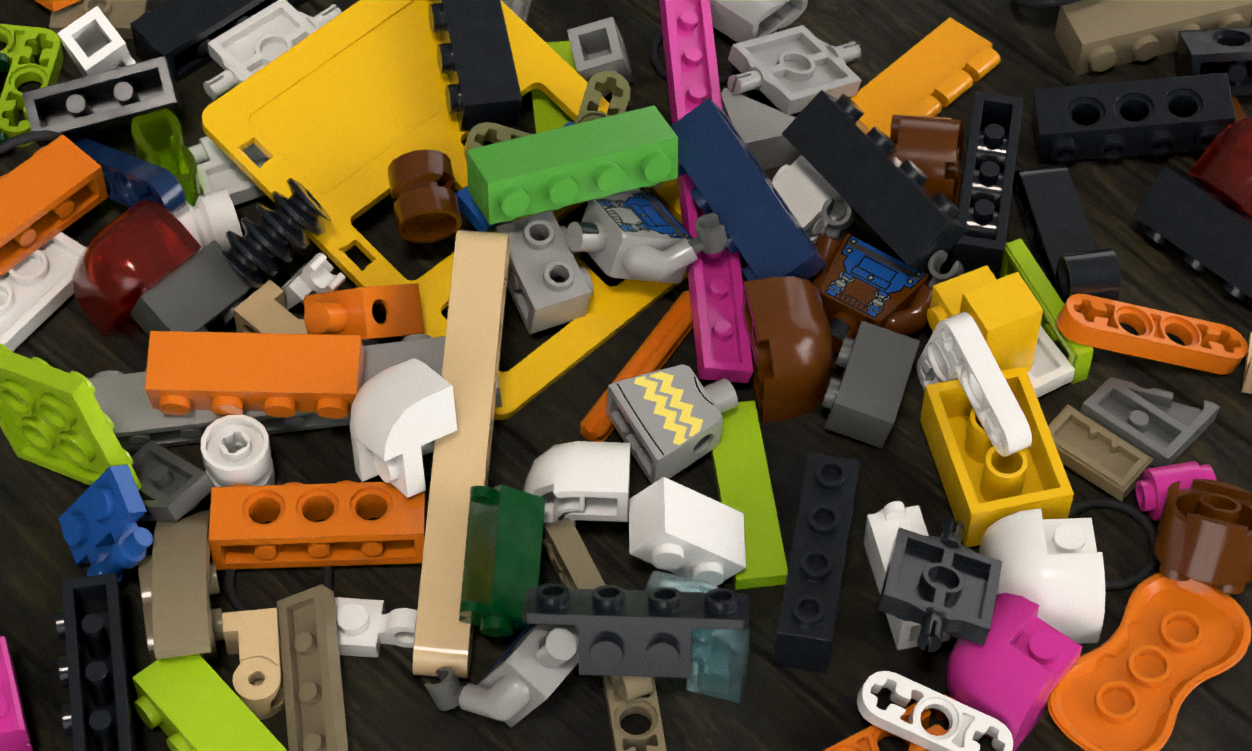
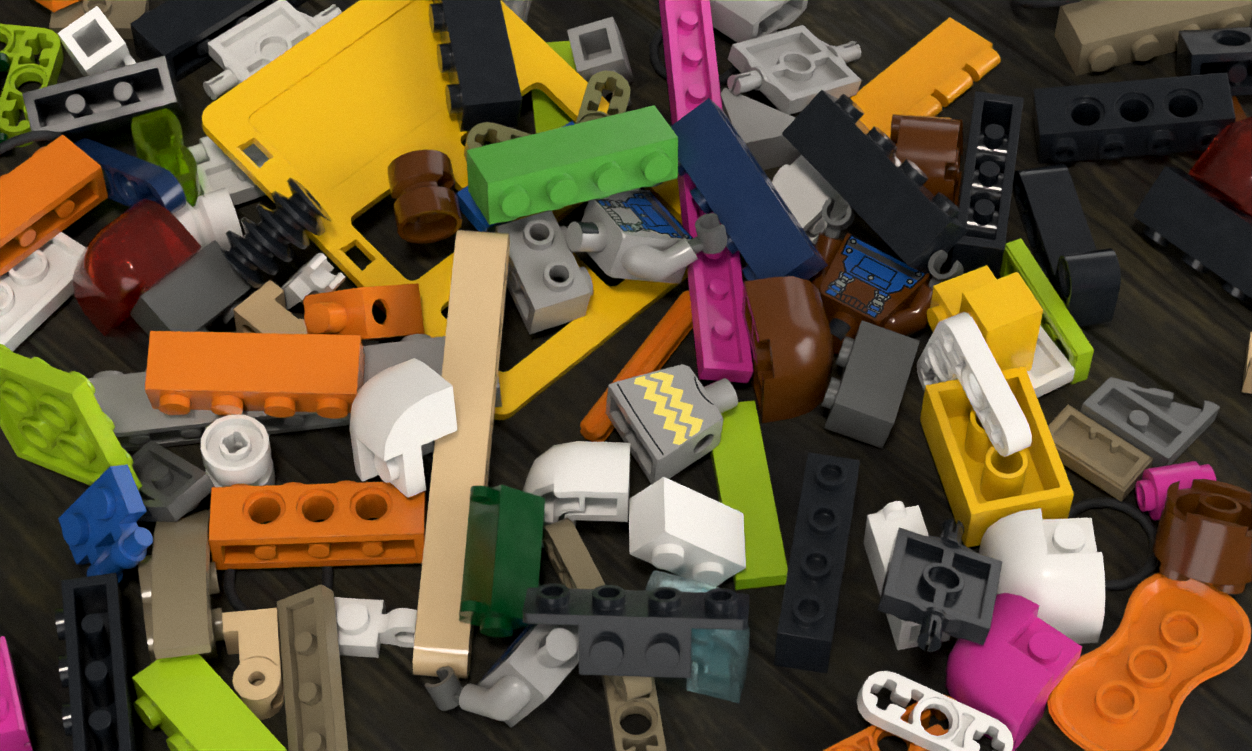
orange beam [1056,293,1248,375] -> none

